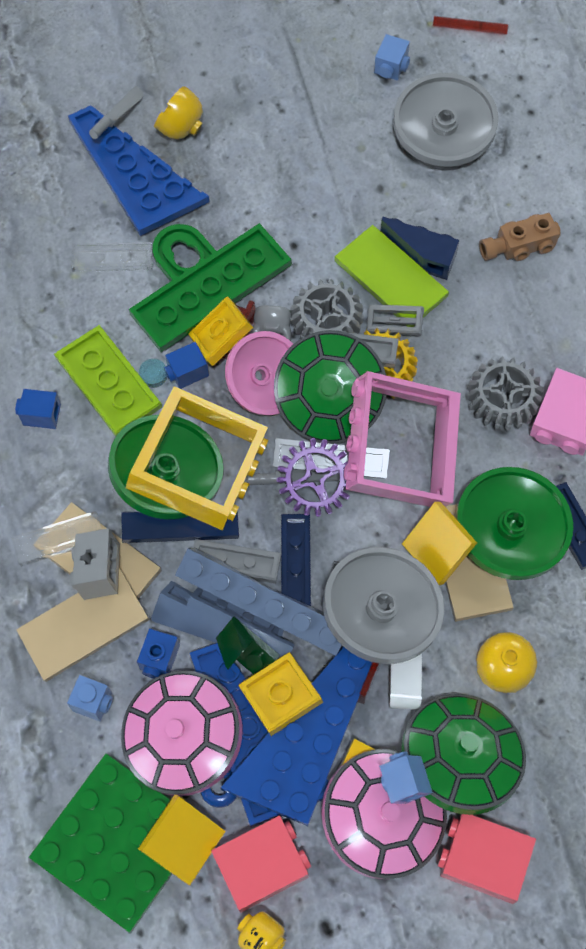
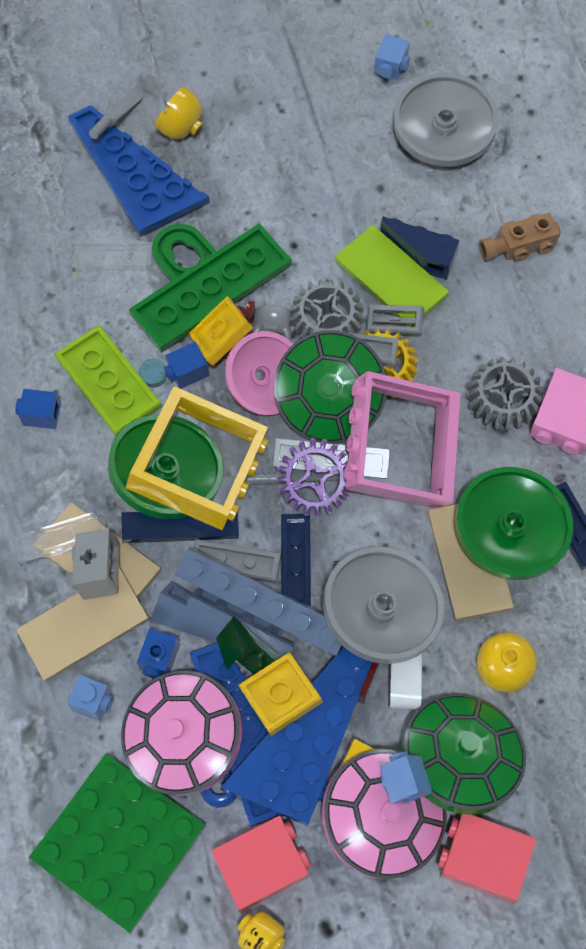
yellow tile [138,795,226,886] -> none
yellow tile [402,502,477,585] -> none
clear red bar [433,16,509,35] -> none

